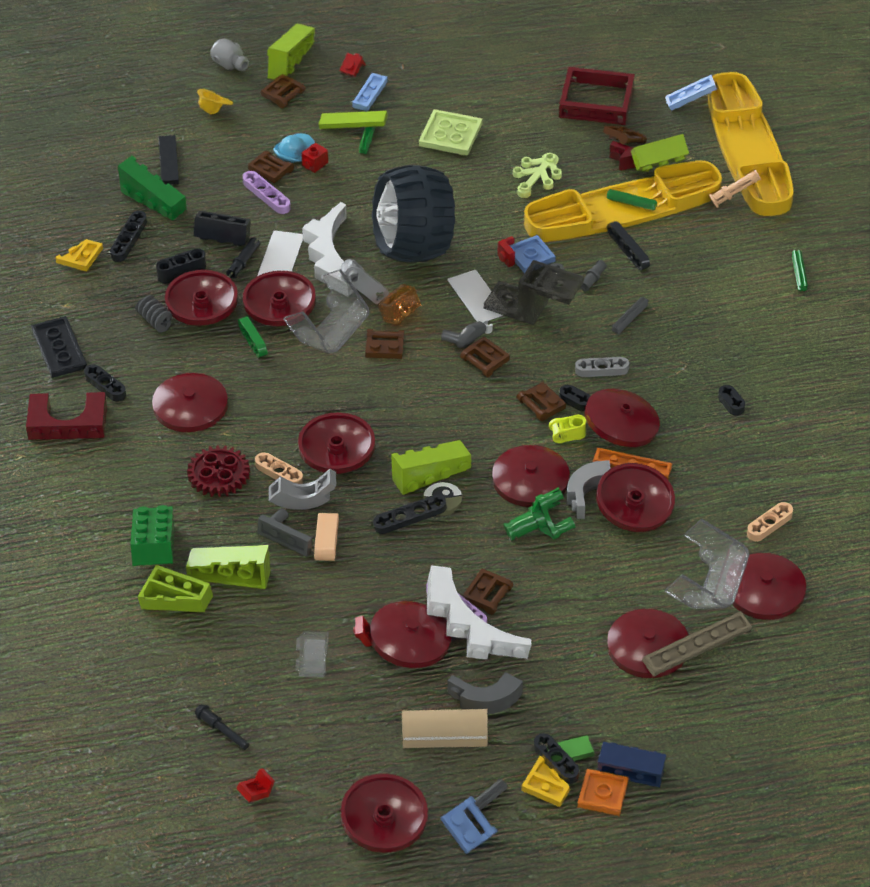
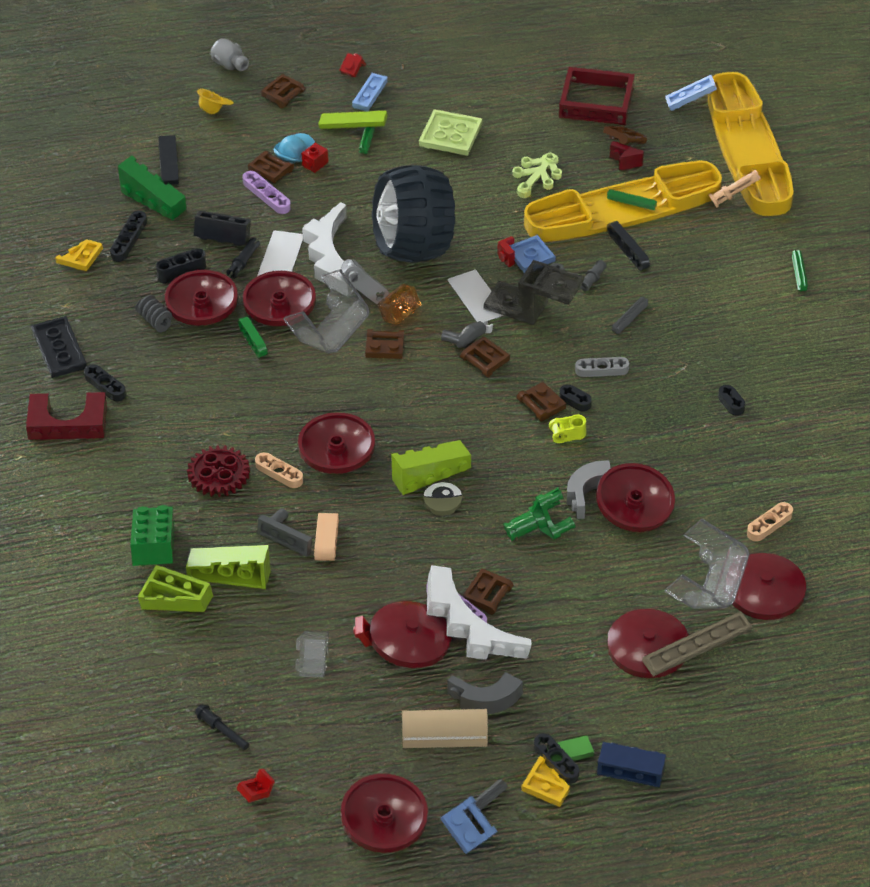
dark red dish [152,373,228,432] -> none
lime wedge [267,24,315,80] -> none
light grey arch [269,469,337,510] -> none
black beam [373,494,447,534] -> none
dark red dish [492,445,570,507] -> none
orange tile [577,769,629,816] -> none
dark red dish [584,389,660,447] -> none
orange tile [593,448,672,479] -> none
lime wedge [631,134,689,172] -> none

